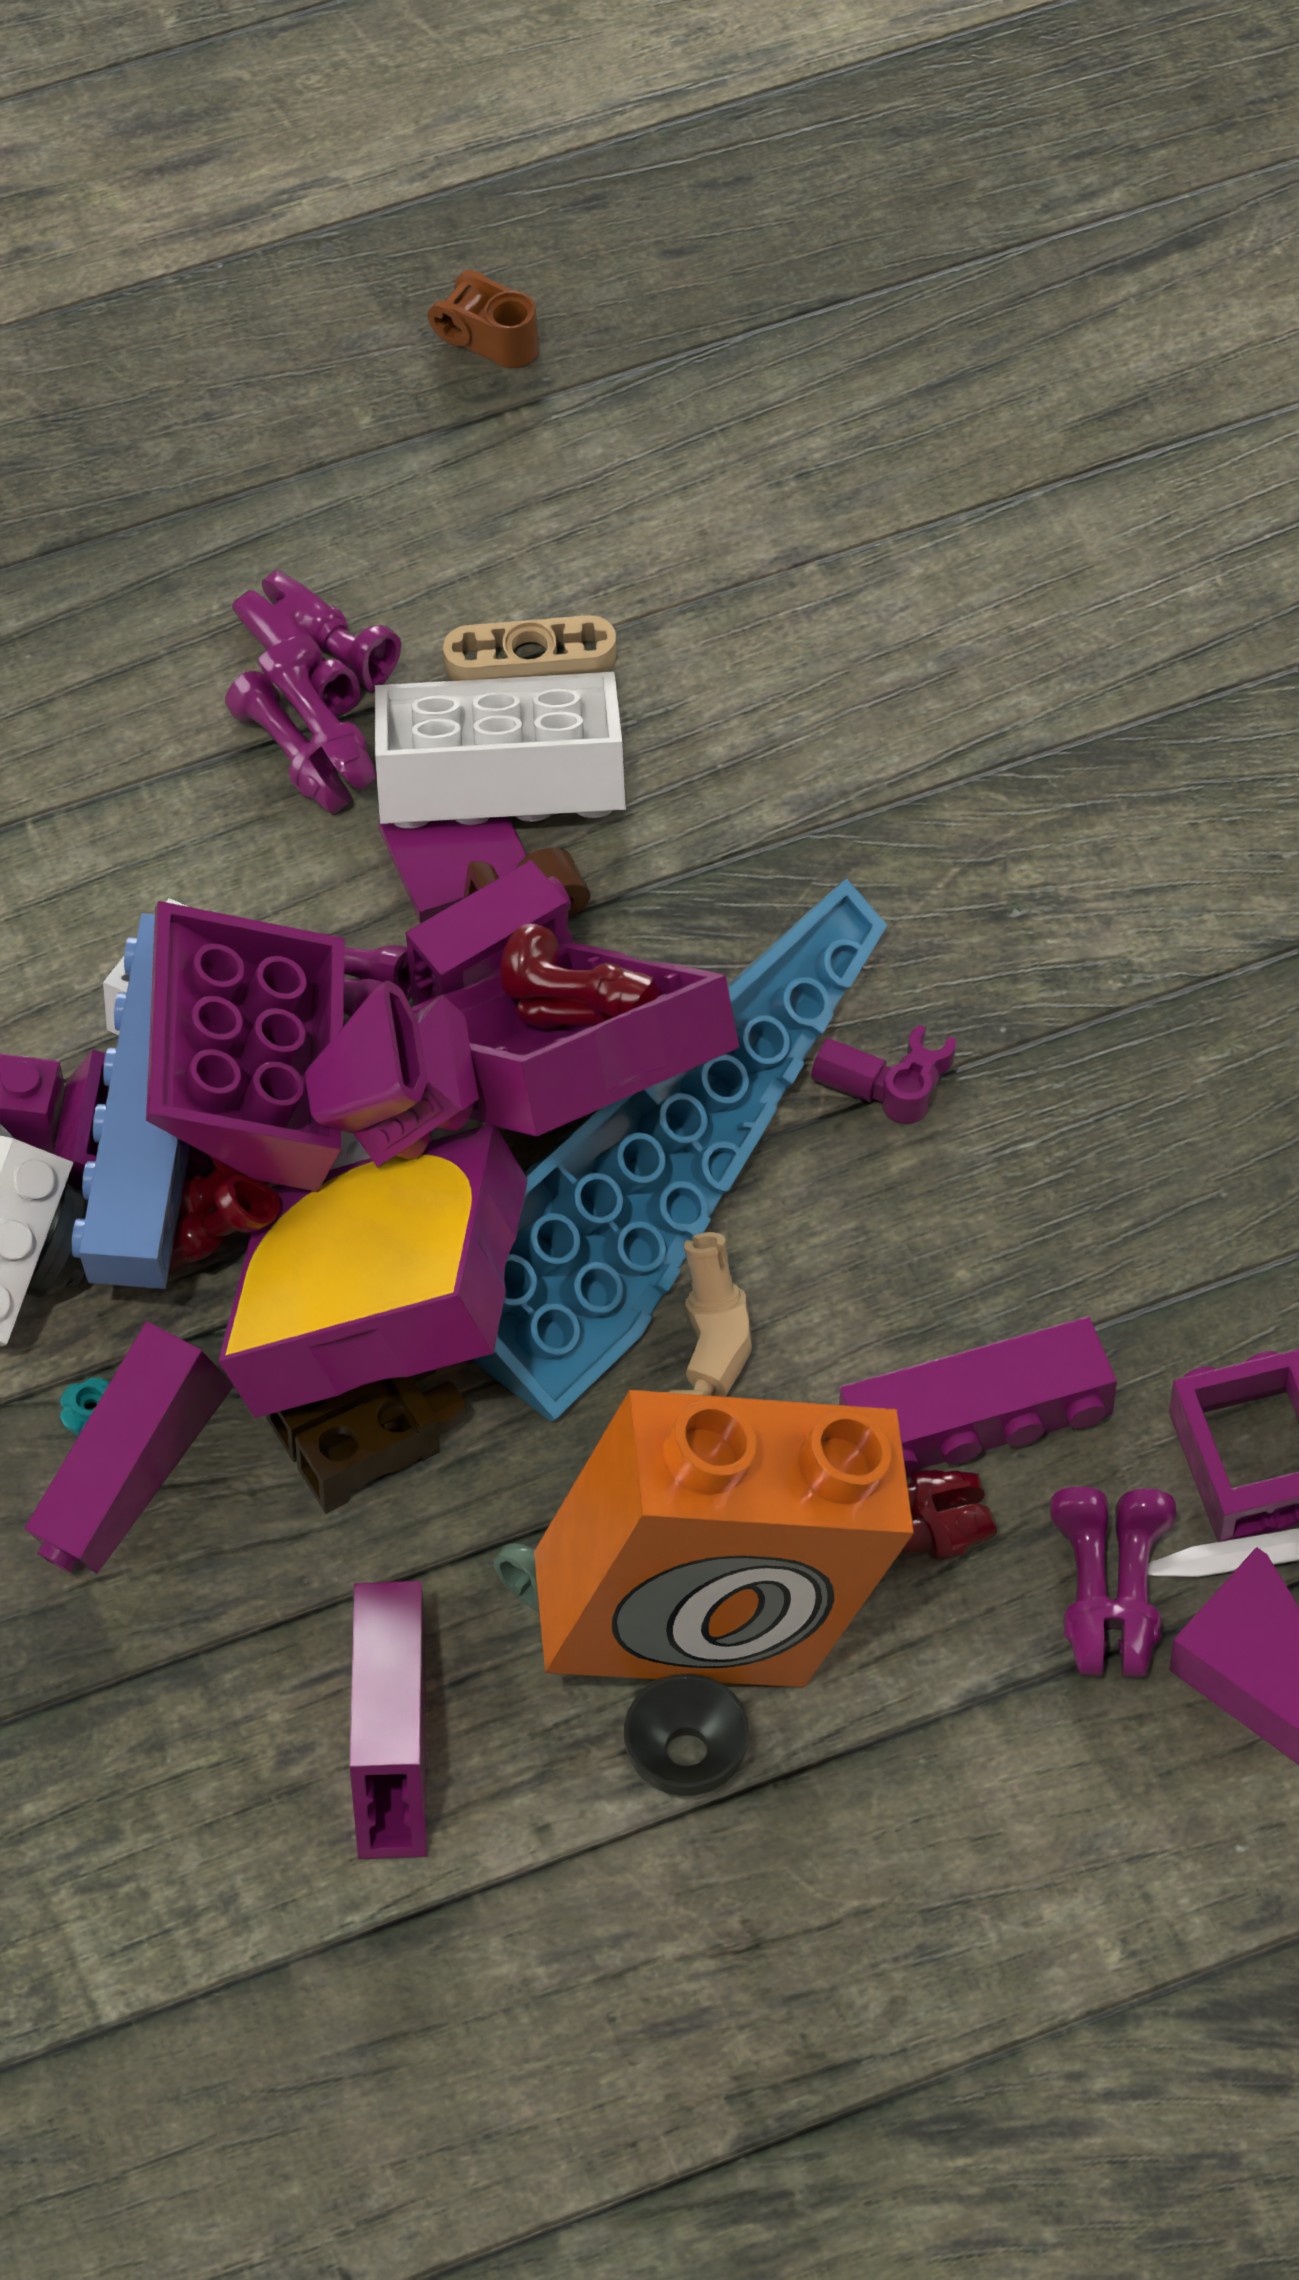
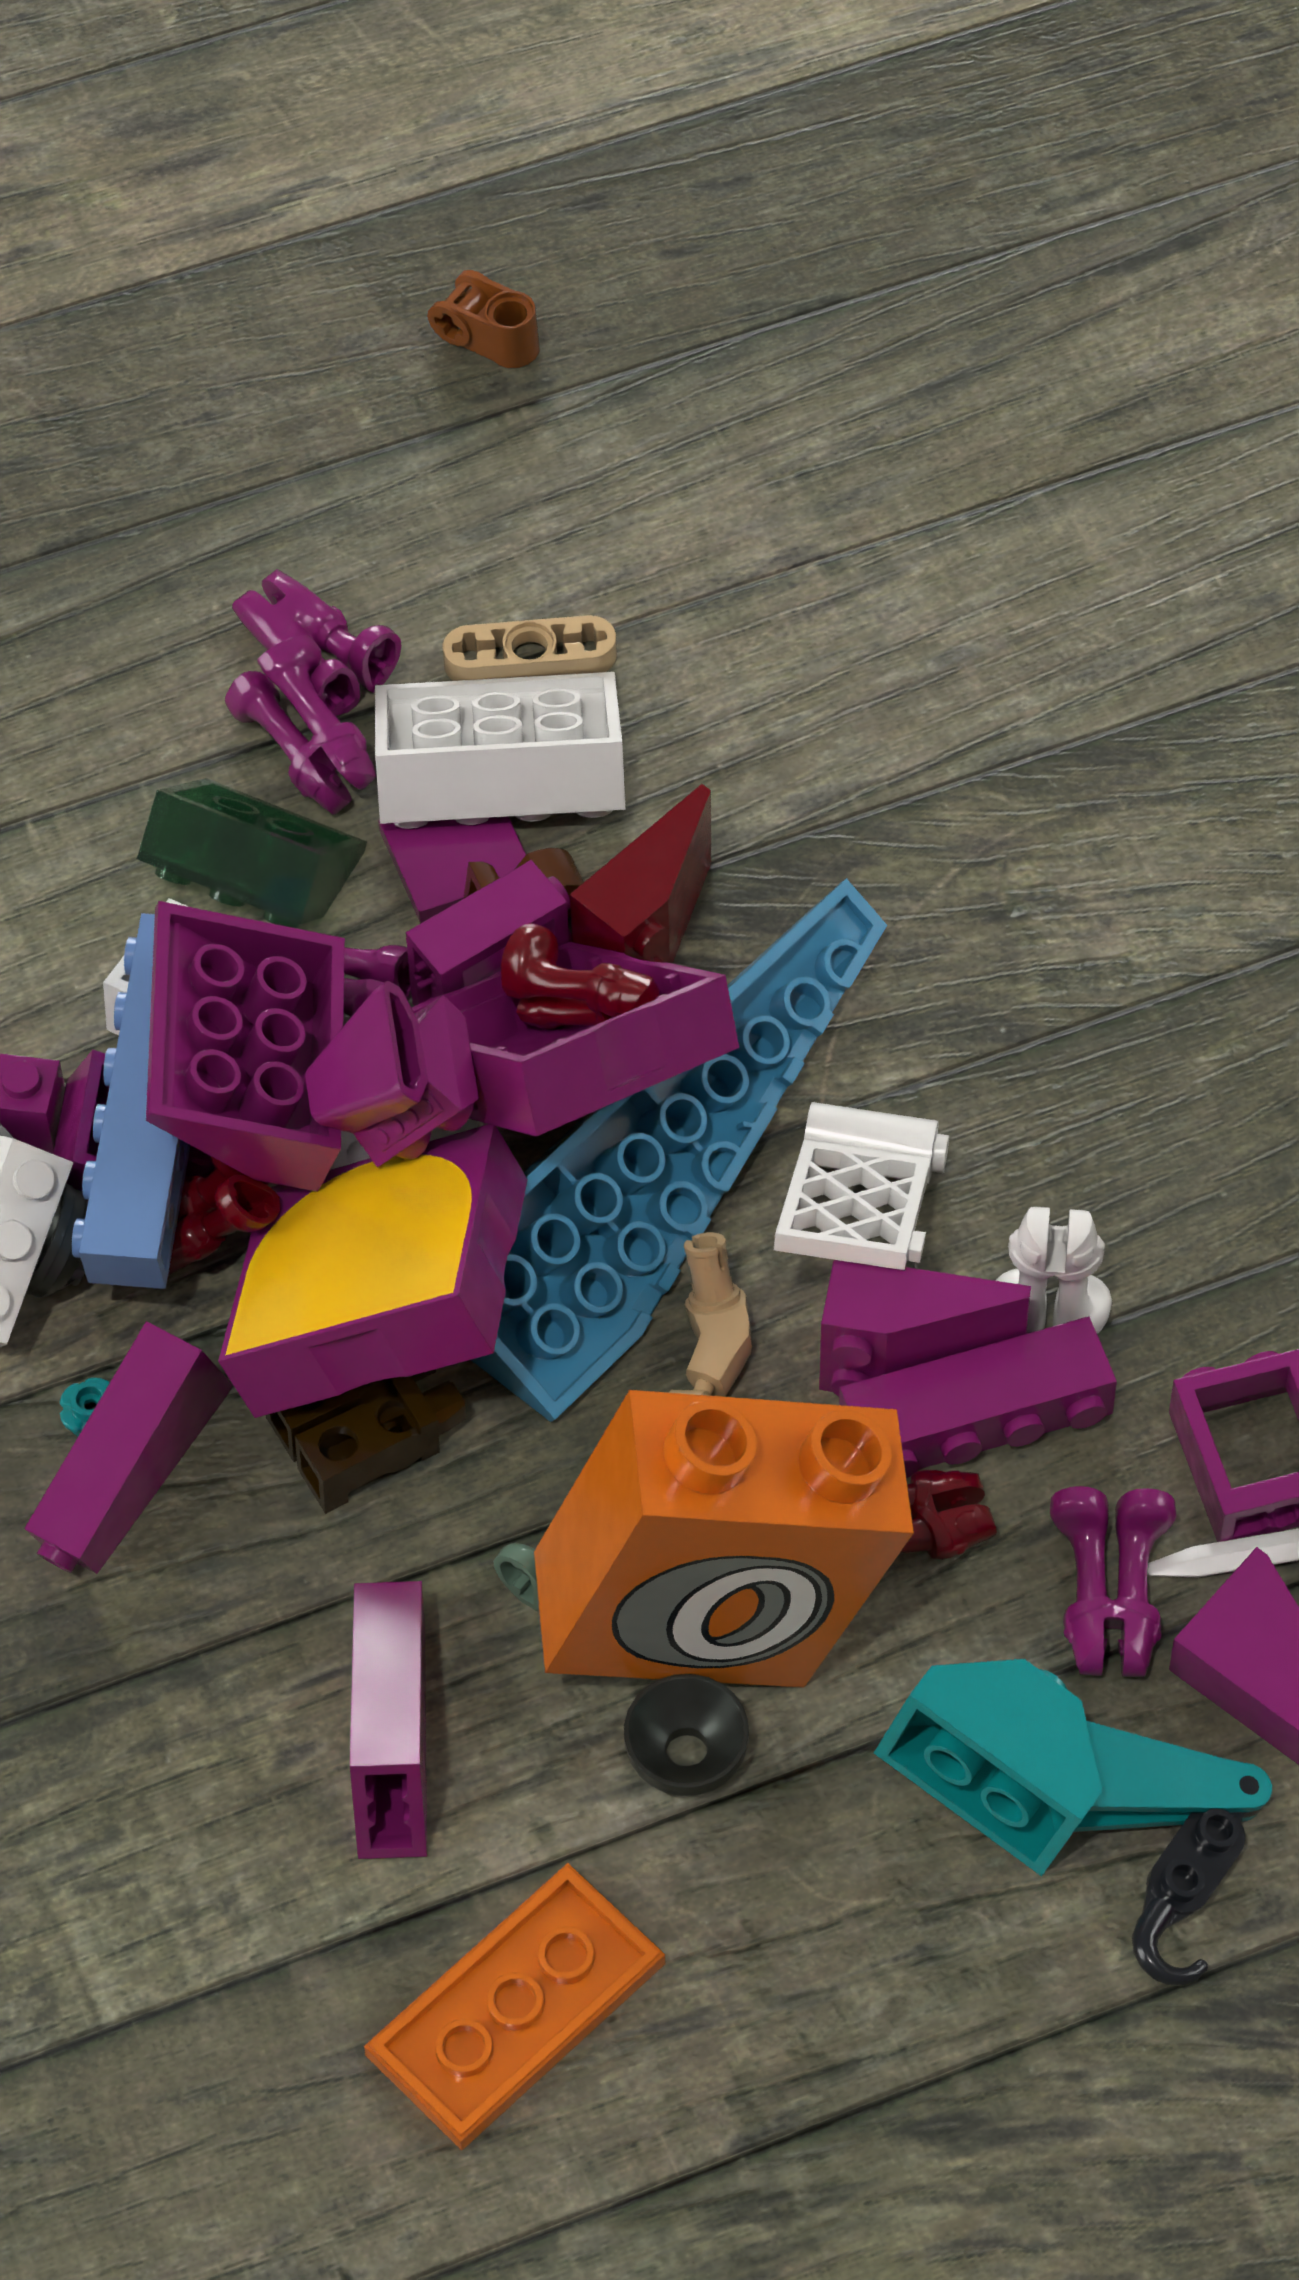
magenta bar [811,1025,956,1124] -> none
none -> clear green slope [137,778,367,928]
none -> orange tile [364,1863,665,2150]
none -> dark red slope [570,784,711,964]
none -> white piece [774,1102,949,1270]
none -> magenta slope [819,1259,1031,1396]
none -> teal slope [874,1659,1272,1986]
none -> white piece [995,1207,1112,1334]

